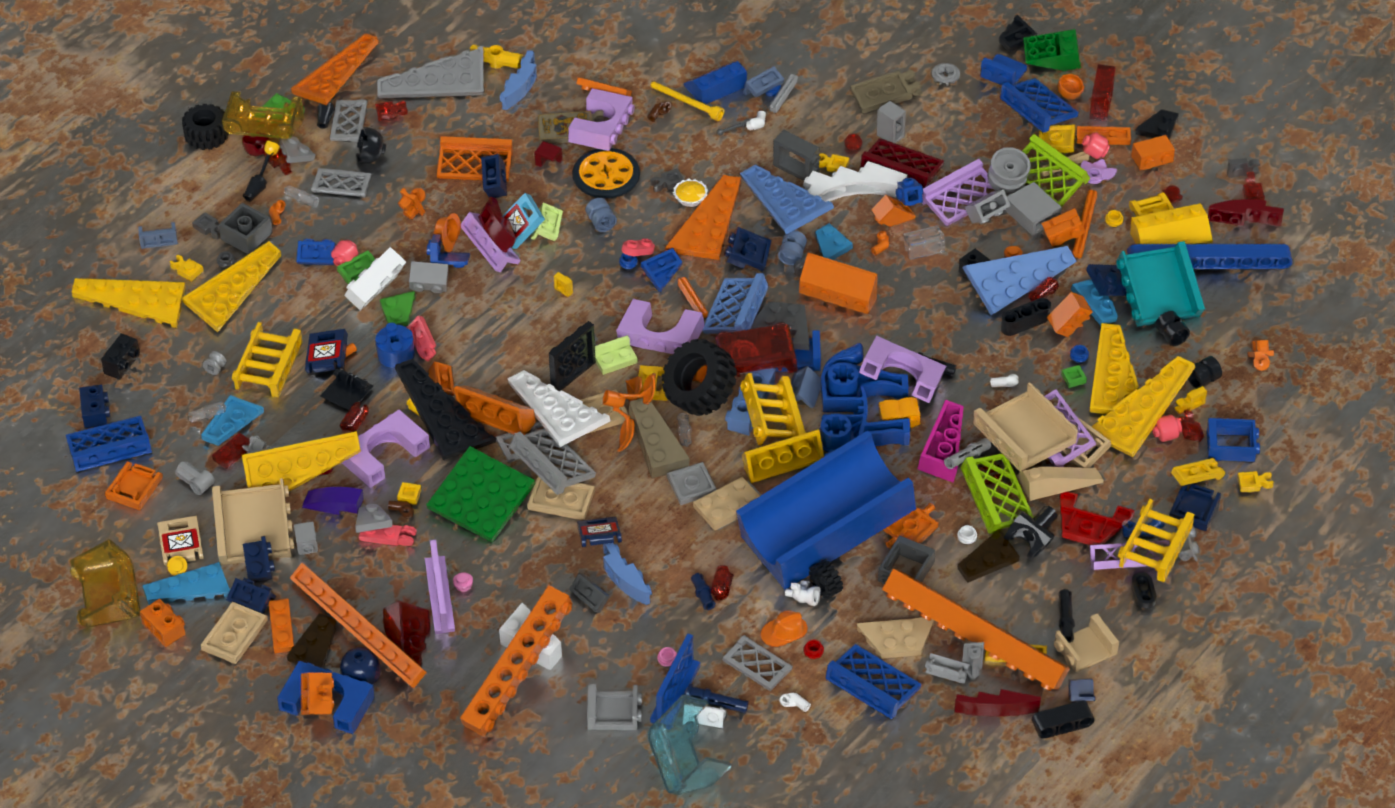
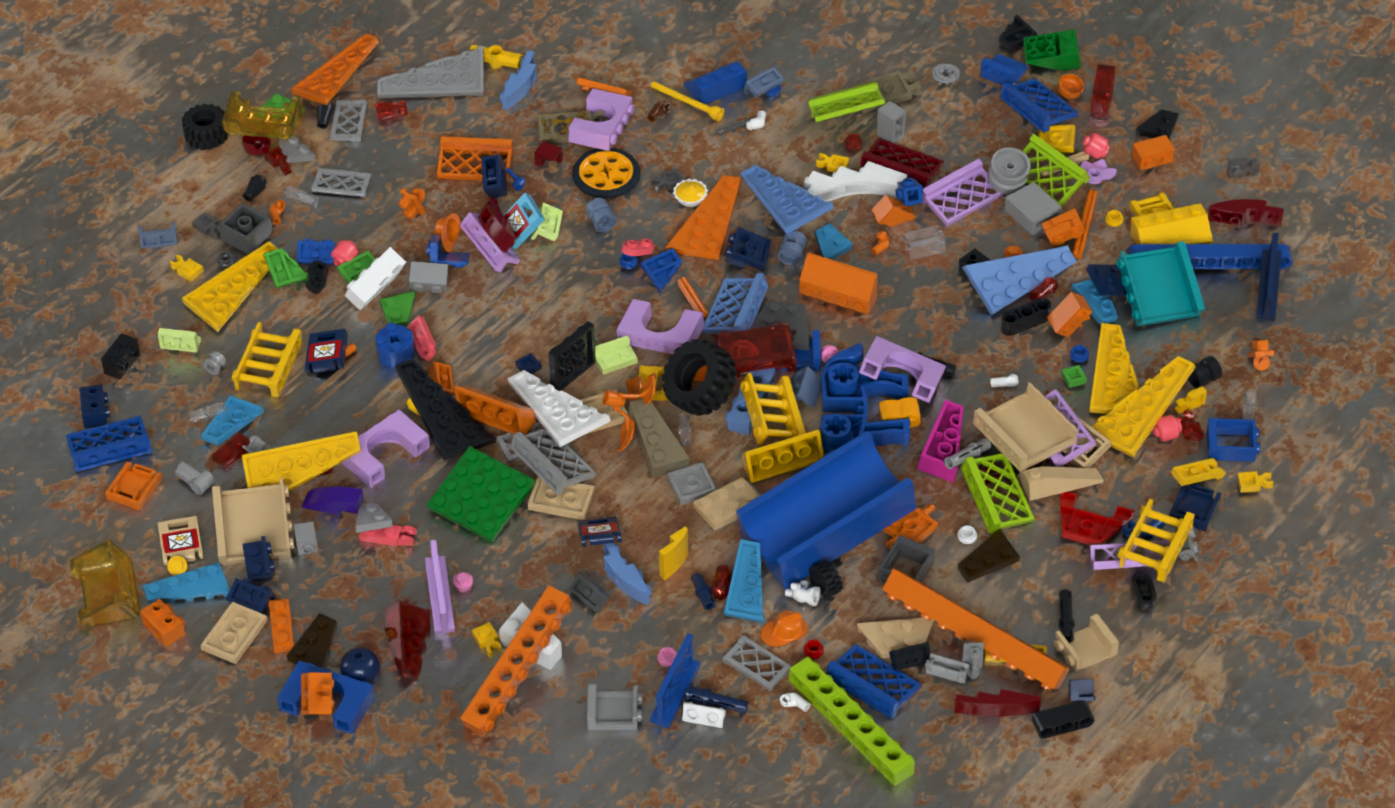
yellow wing [72,278,186,328] -> none
yellow hinge [259,141,280,176] -> none
orange plate [290,563,427,688] -> none
black hinge [320,368,374,411] -> none
clear red piece [339,401,369,432] -> none
black cylinder [356,126,386,163] -> none
reddish brown arm [388,501,414,518] -> none
yellow plate [397,482,421,505] -> none
yellow plate [554,272,573,297] -> none
clear light blue windscreen [648,694,732,795] -> none
light grey axle [769,74,798,113] -> none
dark grey window [773,130,820,181] -> none
light grey brick [965,190,1011,224] -> none
black connector [1004,506,1058,560] -> none
orange plate [1076,126,1131,145] -> none
black wheel [1155,311,1190,346] -> none
clear red plate [1162,186,1183,203] -> none
clear red plate [1242,172,1265,200] -> none
none -> yellowish green bracket [158,328,201,353]
none -> bright green wing [263,248,307,289]
none -> black plate [305,261,328,294]
none -> yellow plate [472,622,502,657]
none -> blue hand [506,168,525,191]
none -> dark blue tile [515,353,542,374]
none -> yellow slope [659,526,688,580]
none -> dark azure wing [724,539,763,623]
none -> lime brick [789,657,915,786]
none -> lime fence [807,81,885,122]
none -> bright pink plate [821,345,839,363]
none -> black plate [889,642,931,671]
none -> clear axle [1241,390,1257,420]
none -> dark blue fence [1256,232,1282,321]

